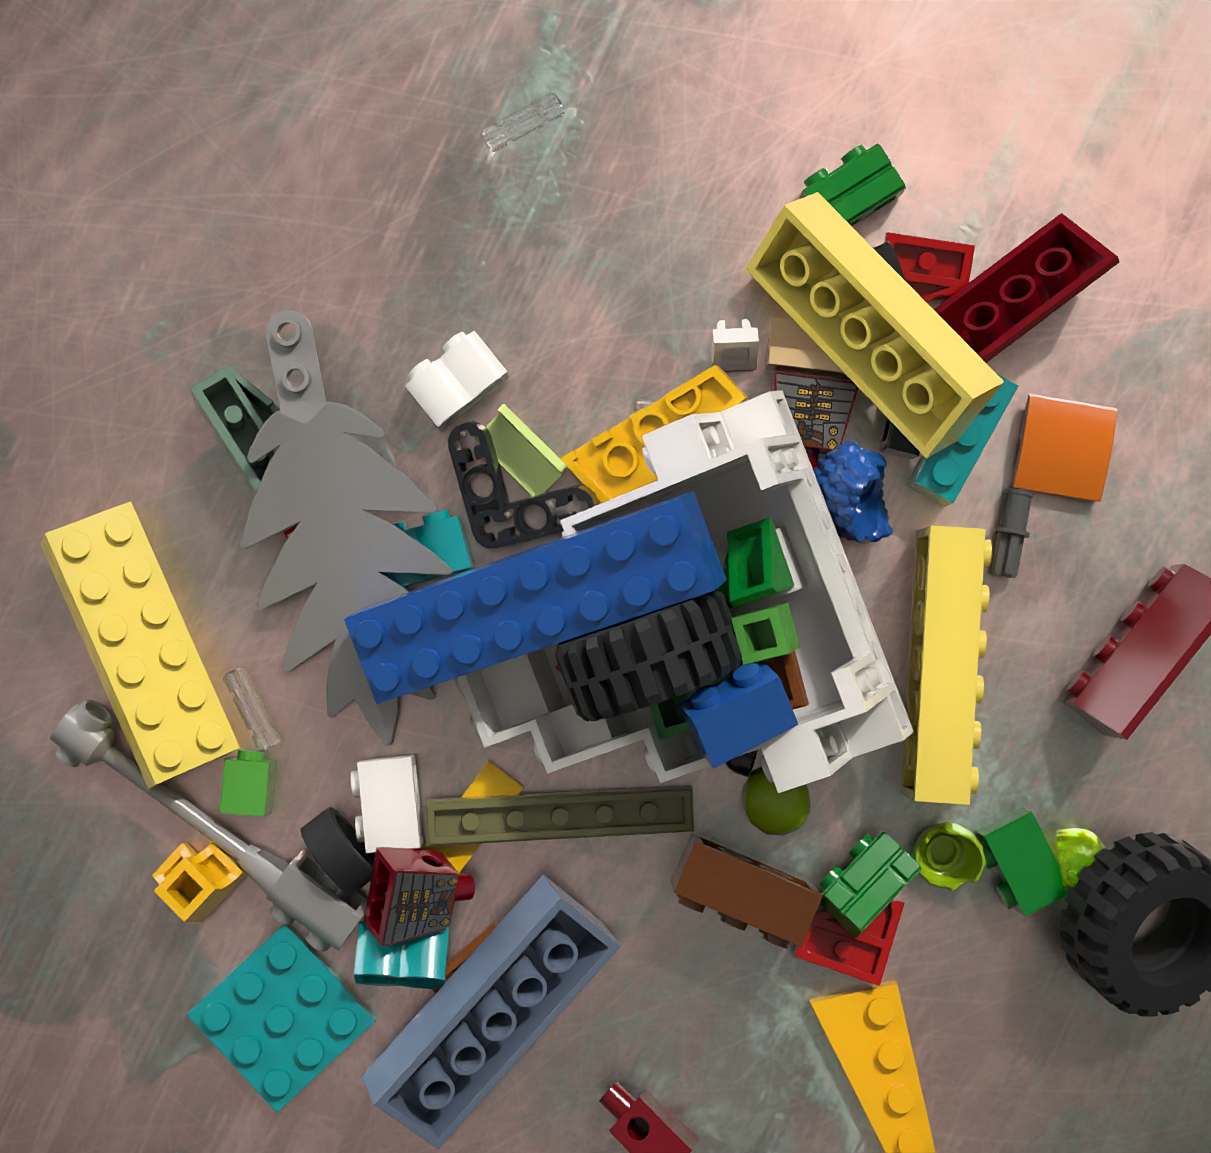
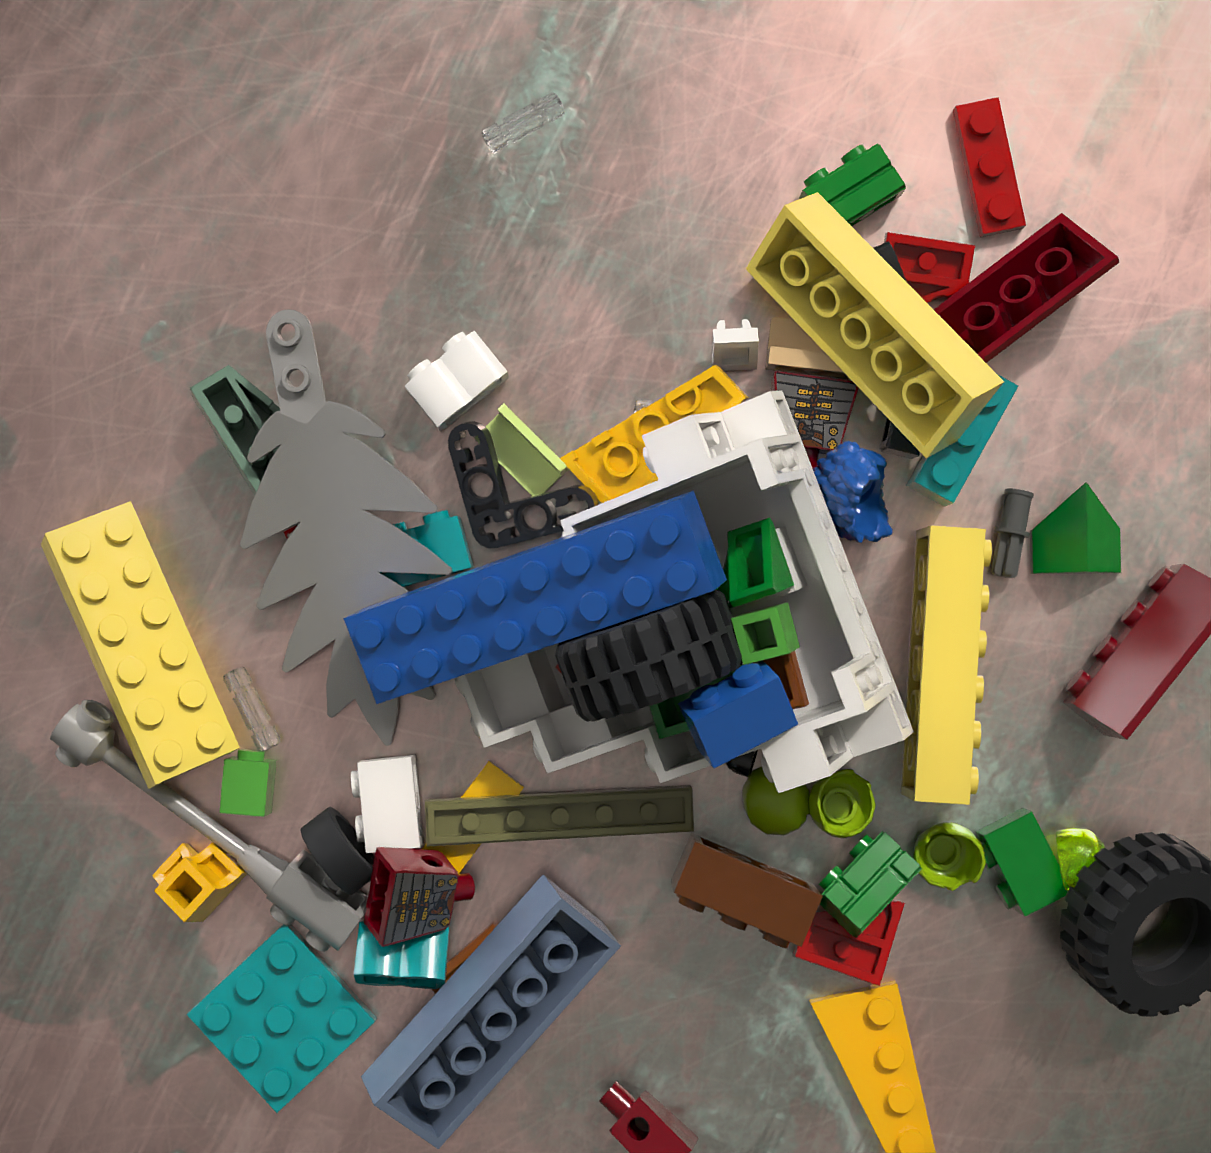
orange slope [1011,394,1117,502] -> none
none -> lime hair [808,769,876,838]
none -> red plate [953,97,1026,238]
none -> green slope [1030,482,1121,574]

